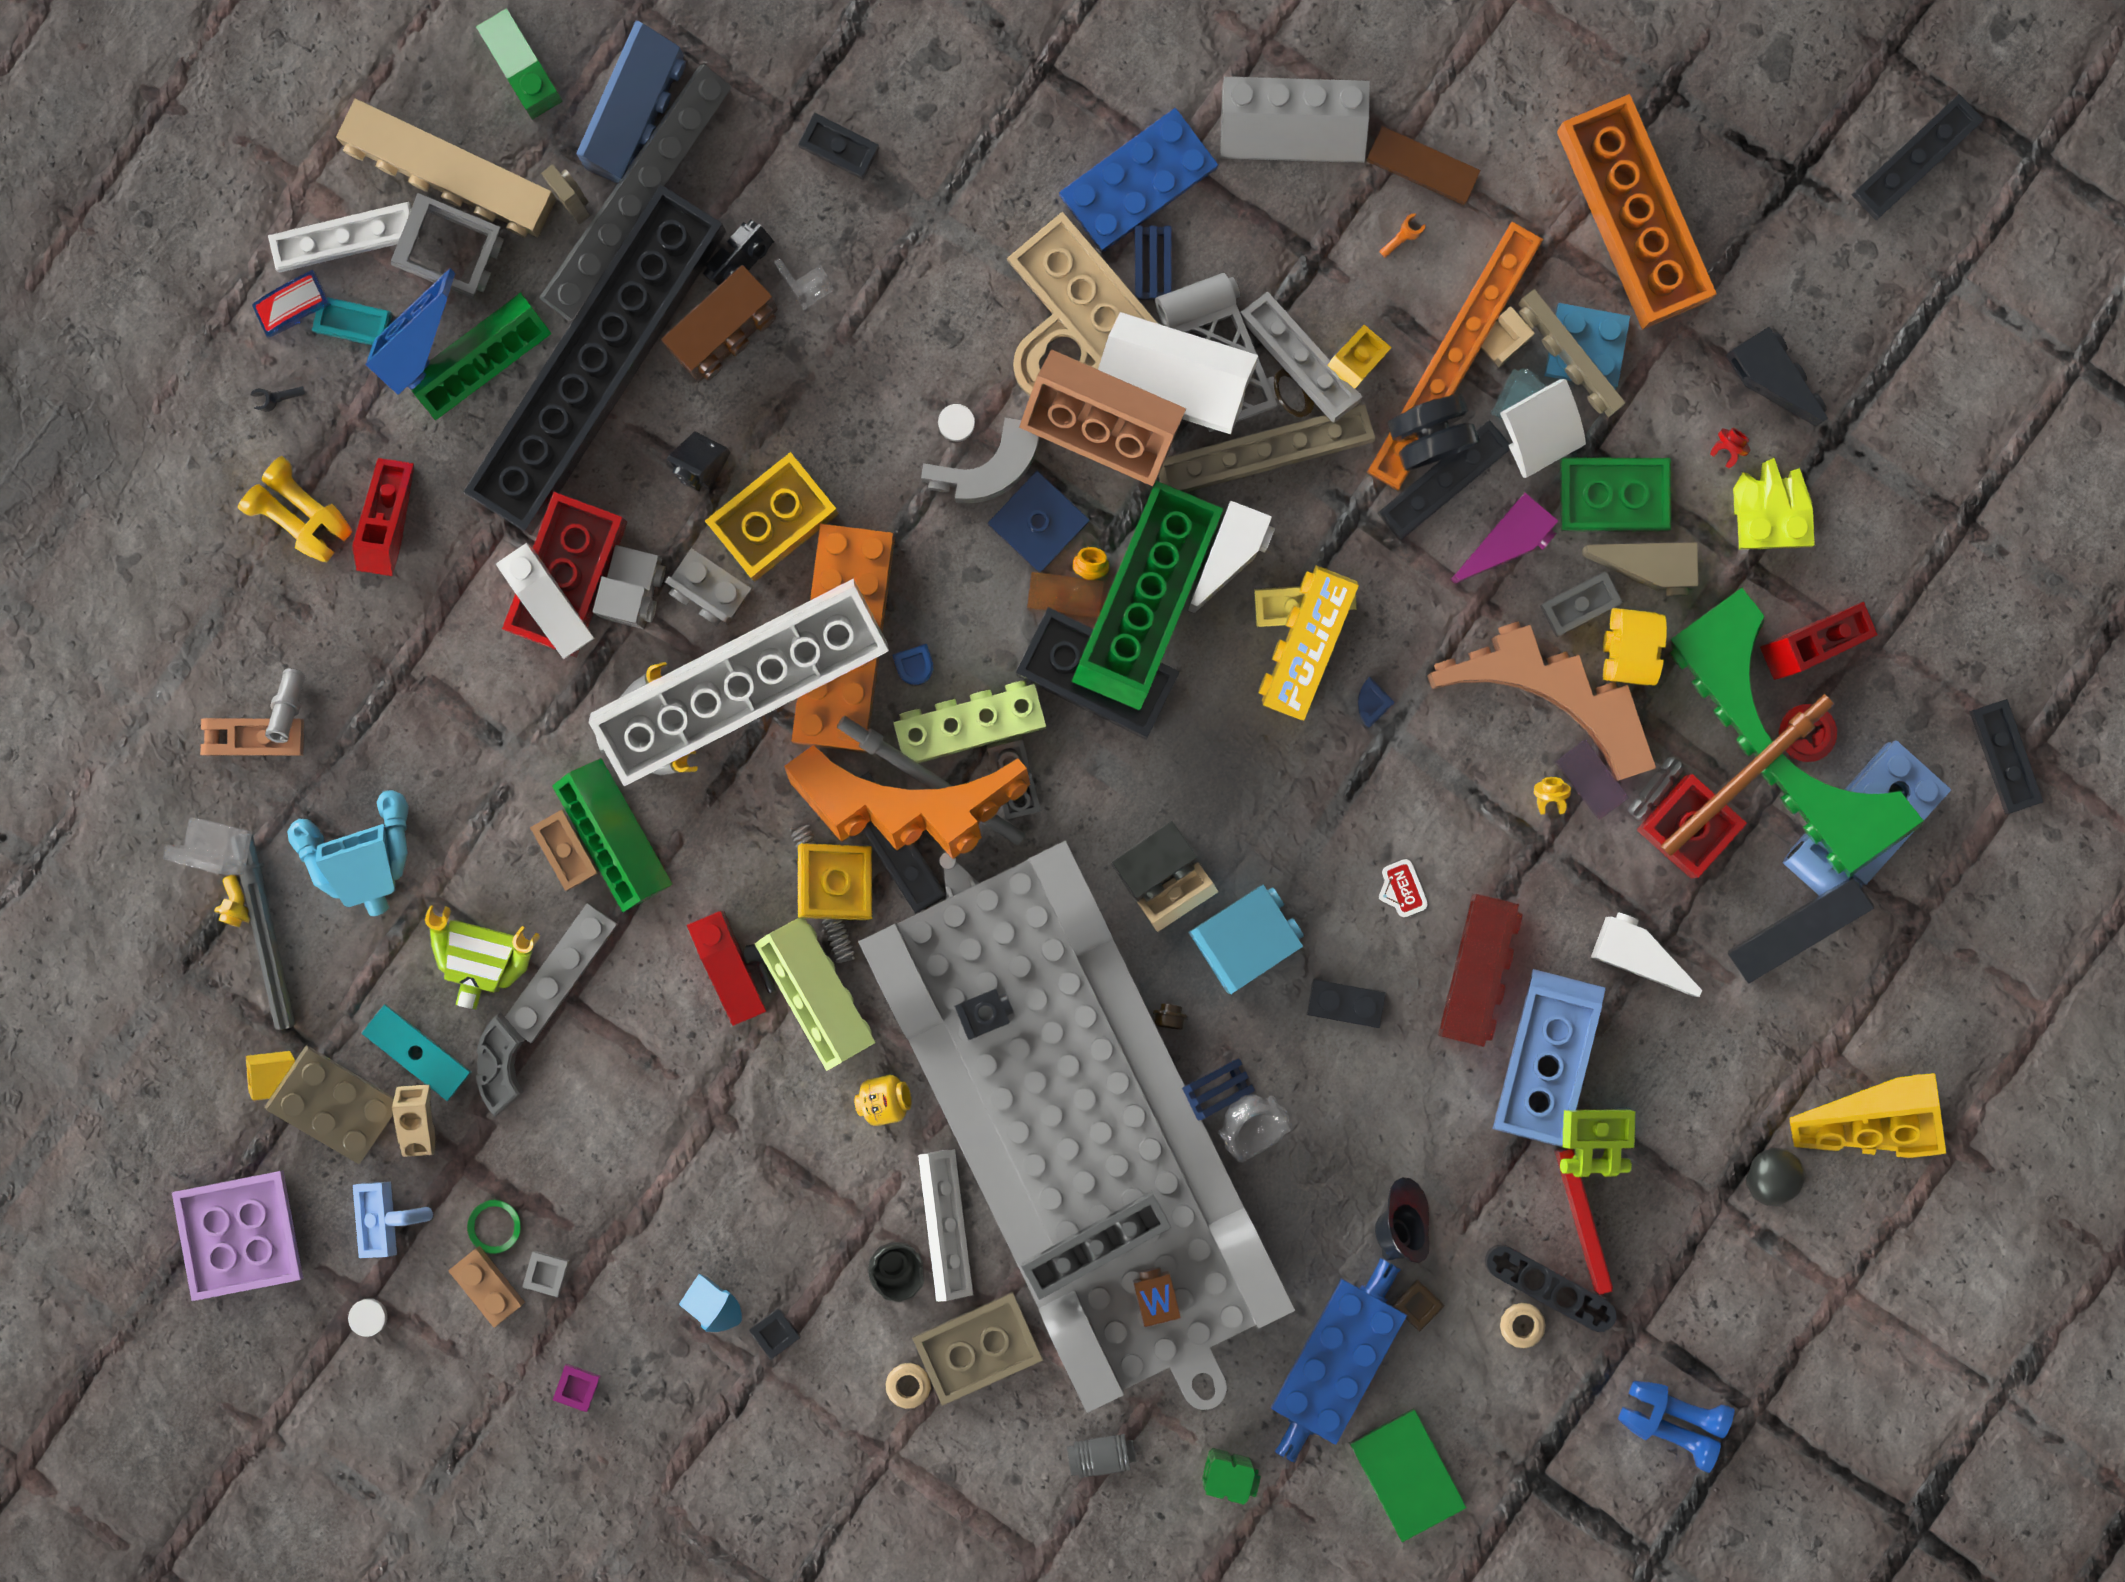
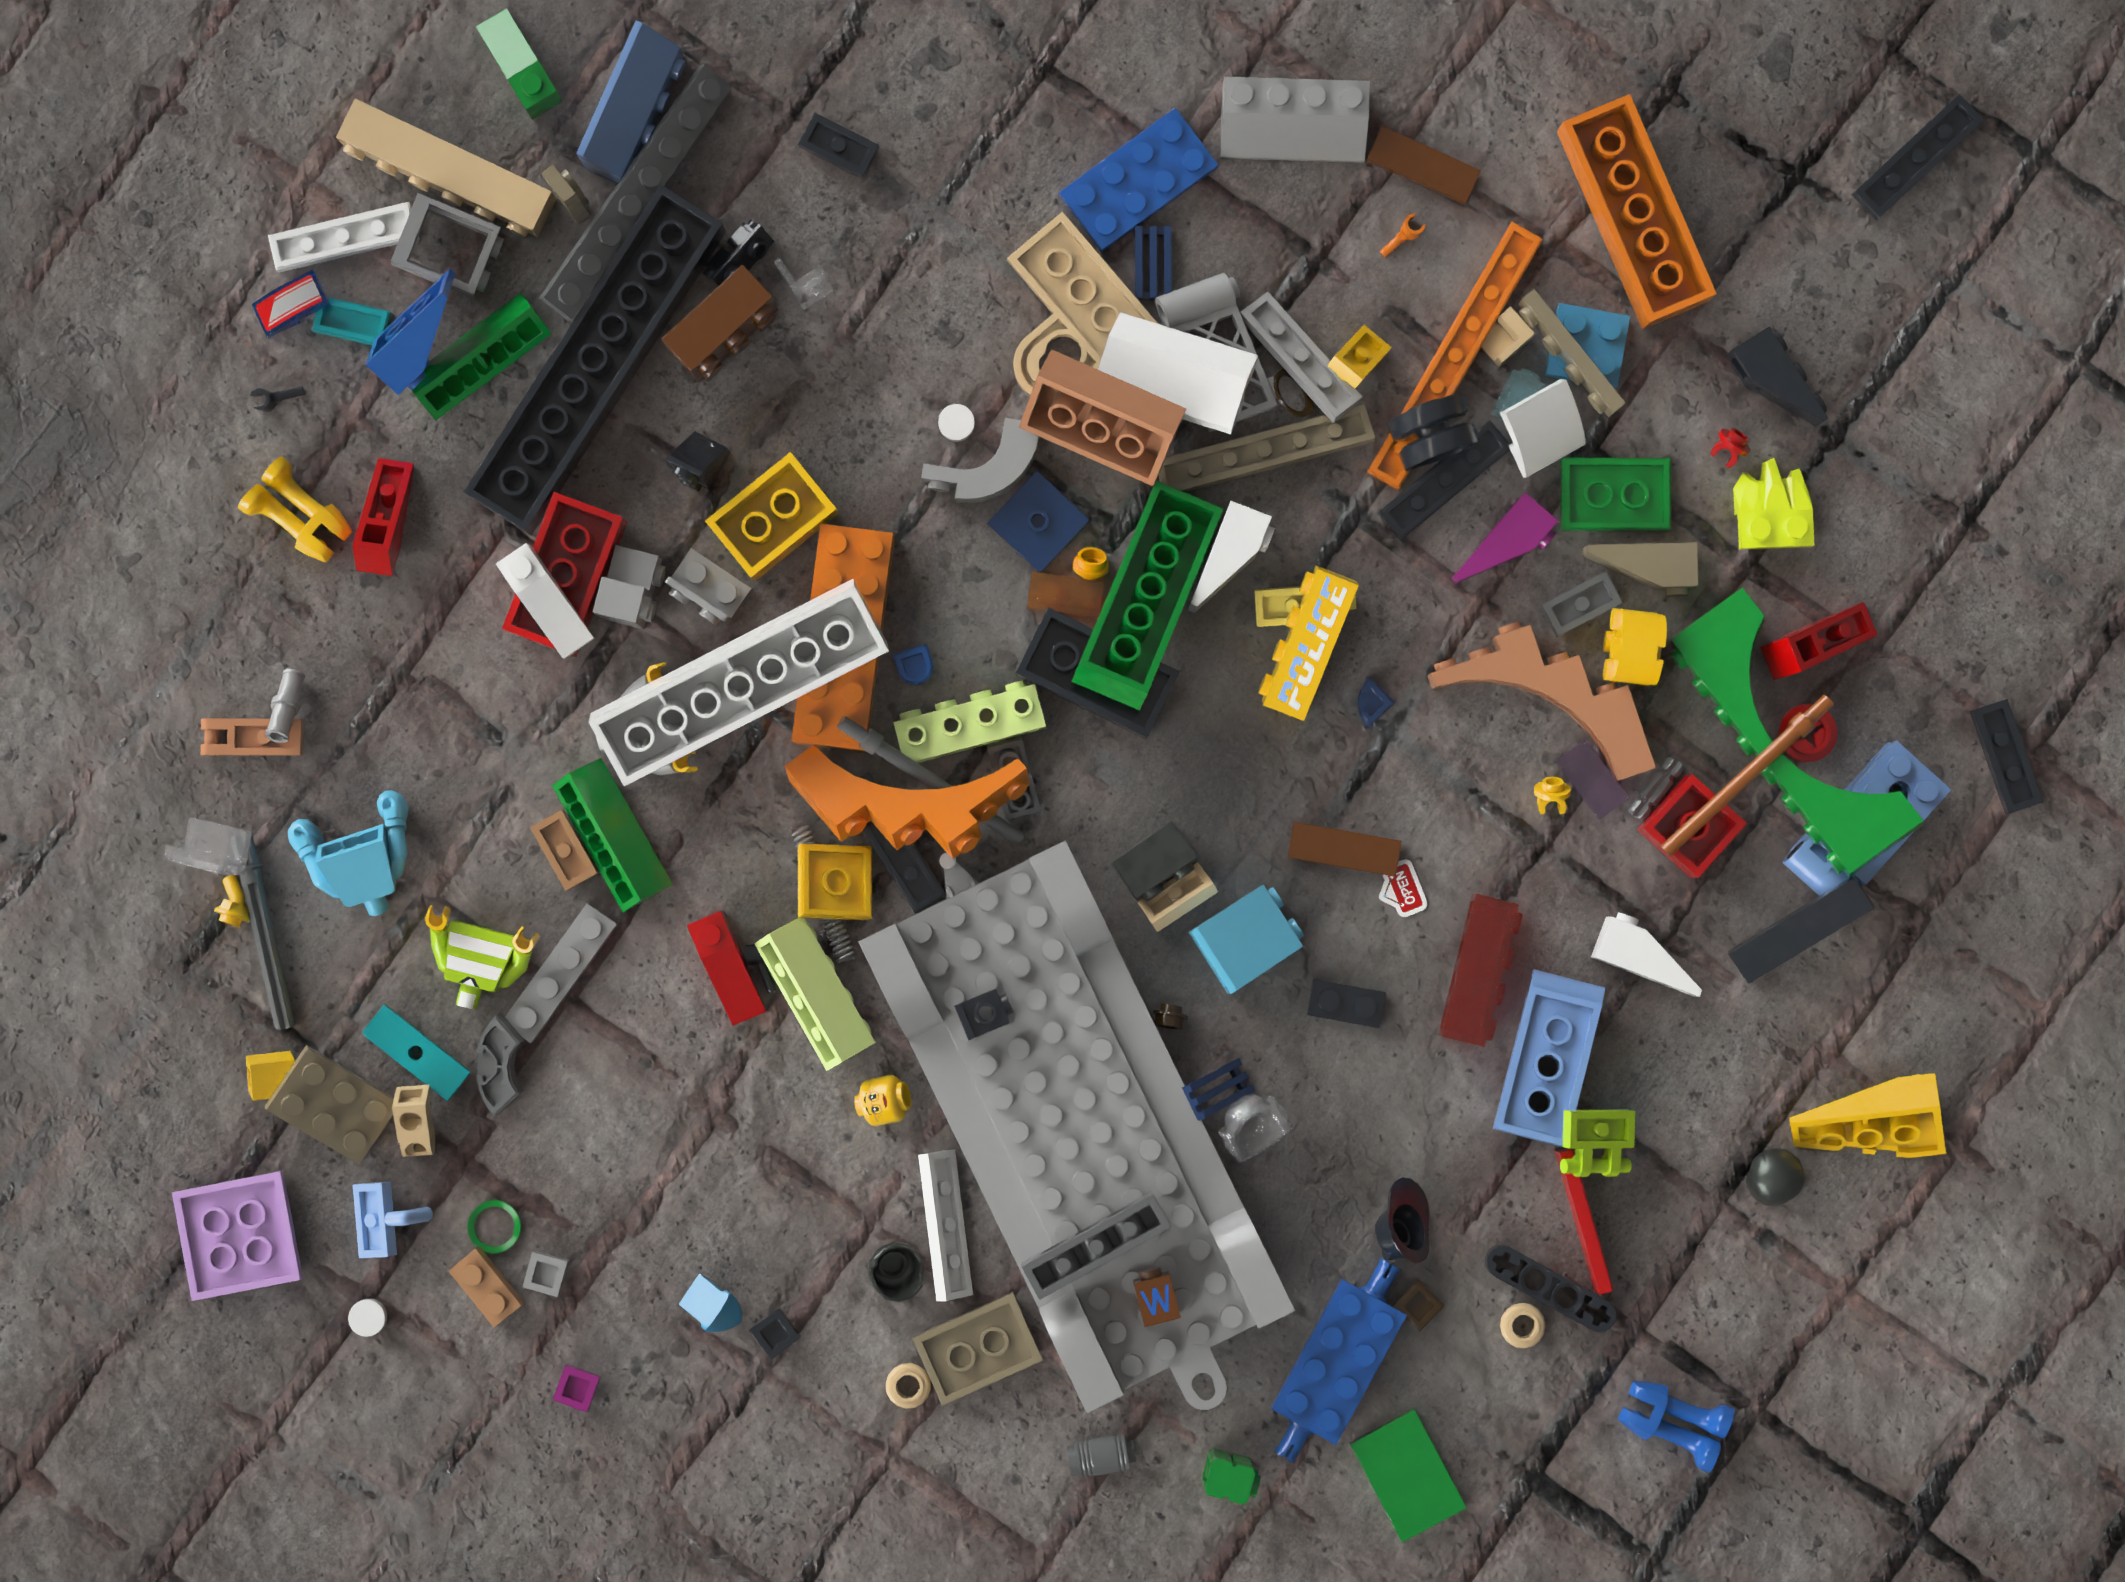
none -> reddish brown tile [1287,822,1402,877]

